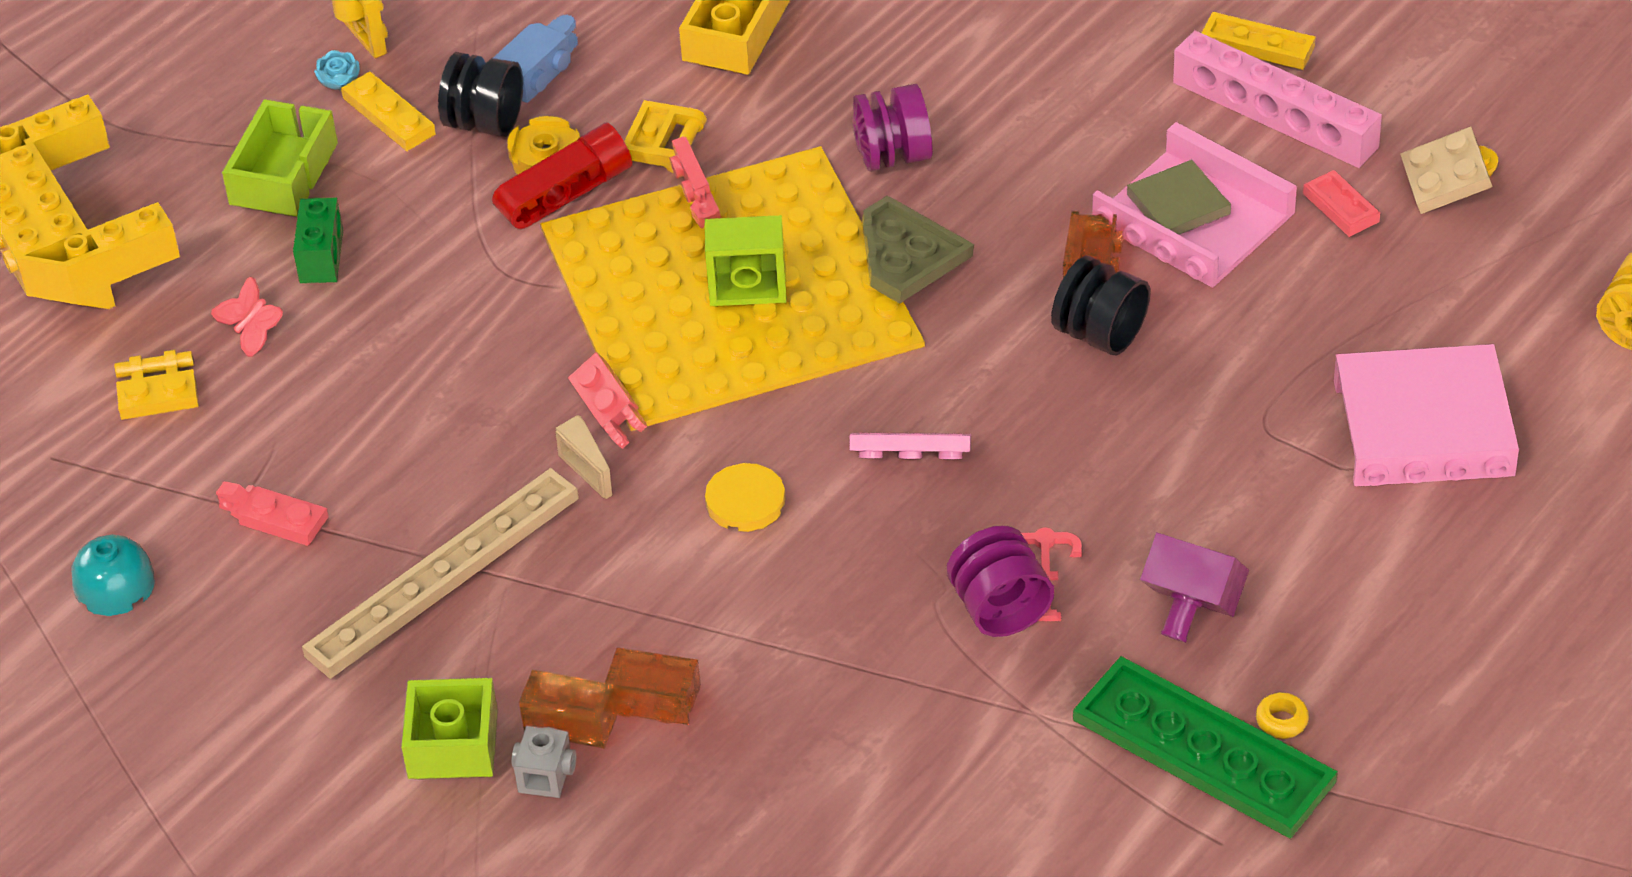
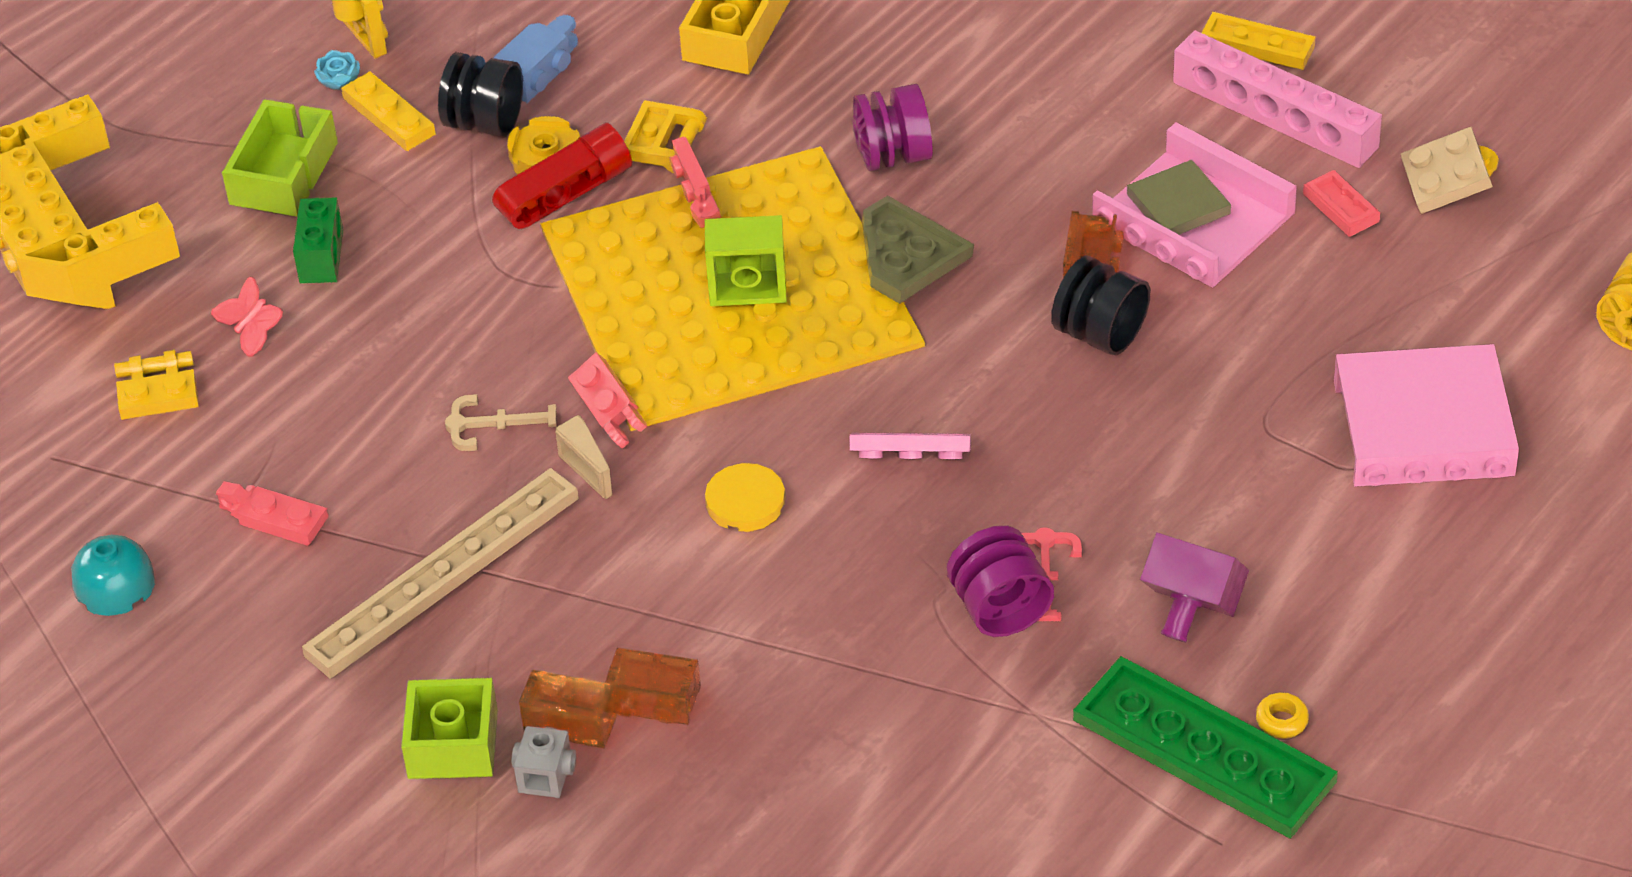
none -> tan piece [445,394,557,451]

